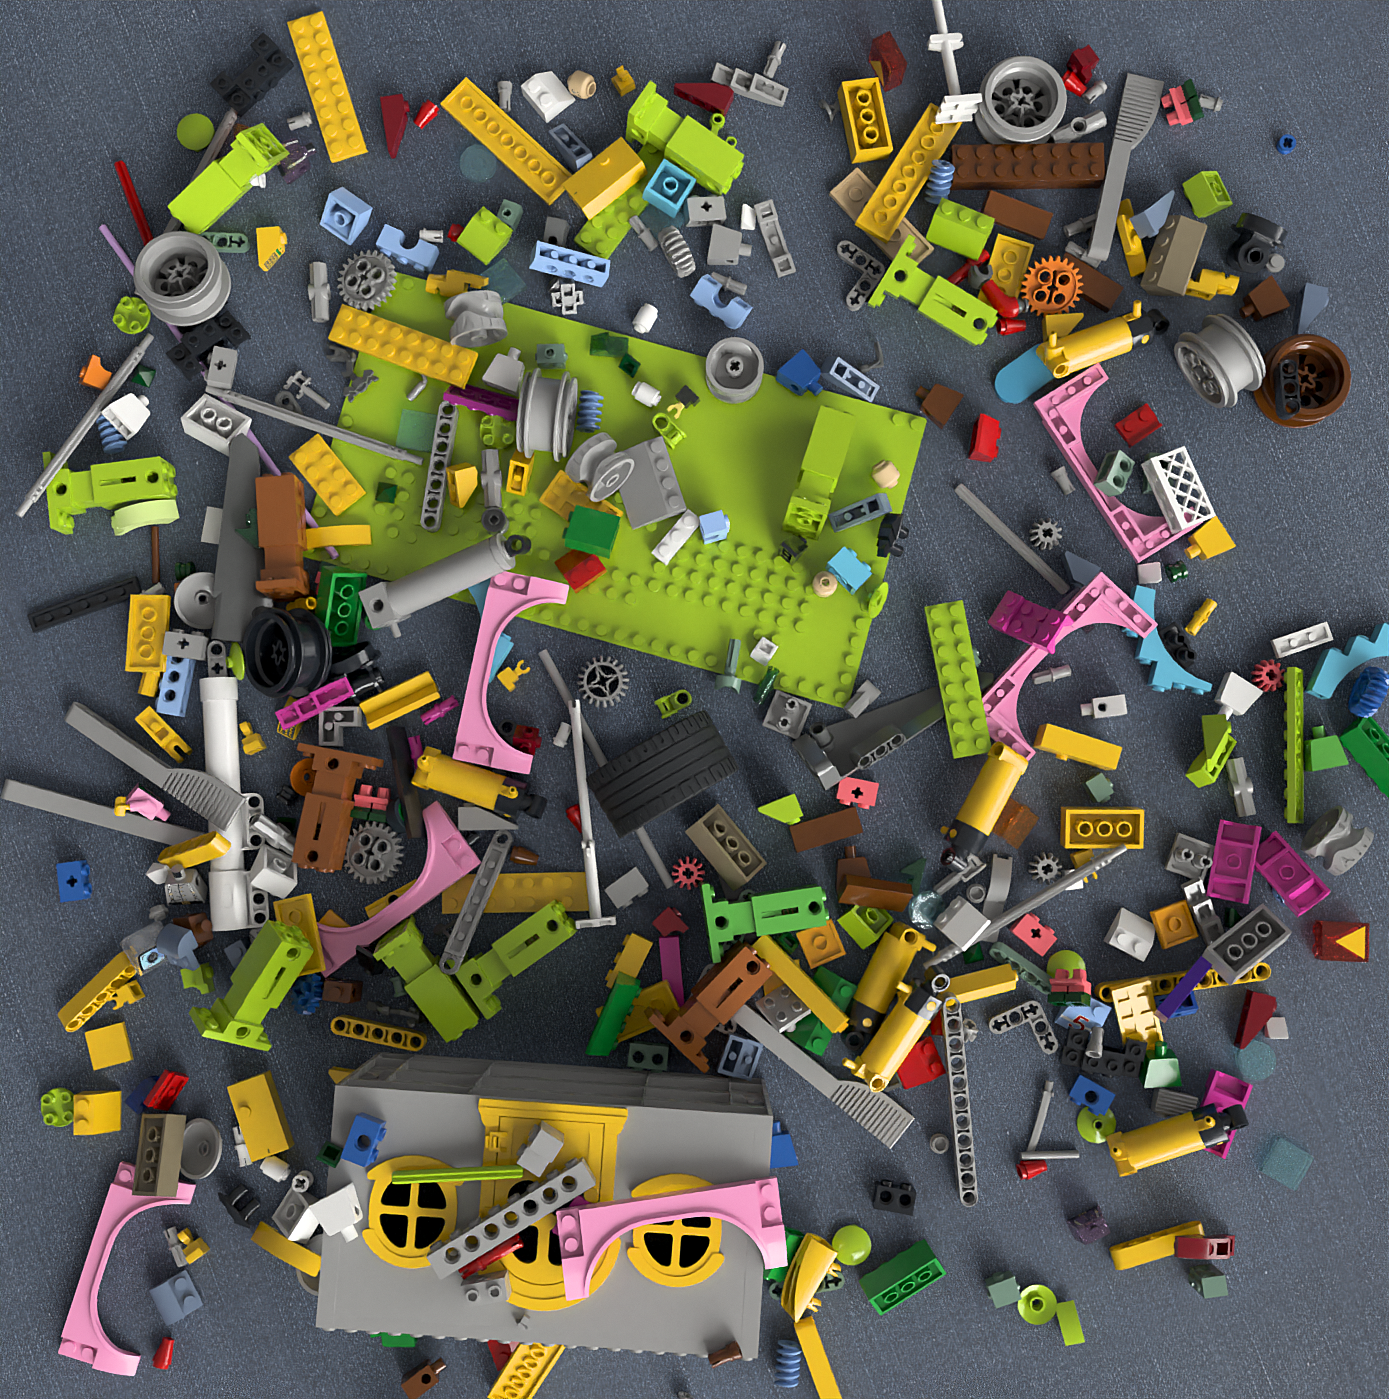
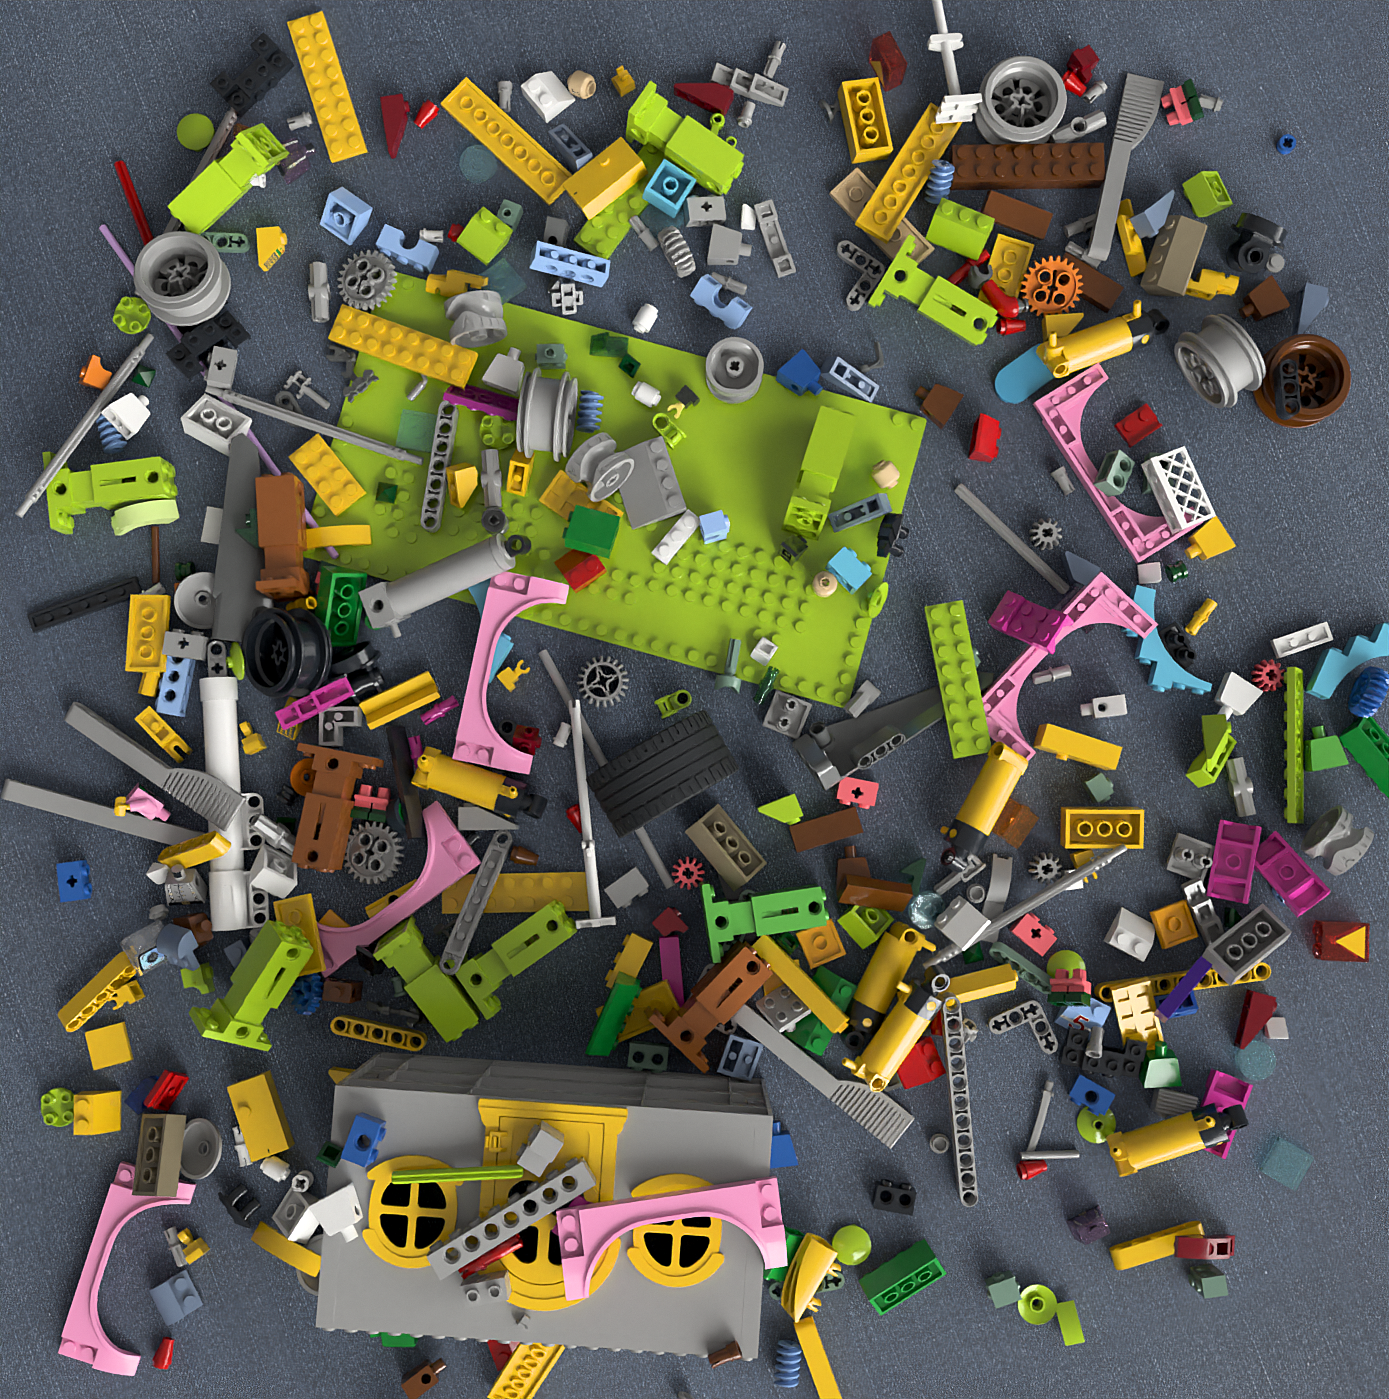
none -> light grey pin [737,101,755,128]

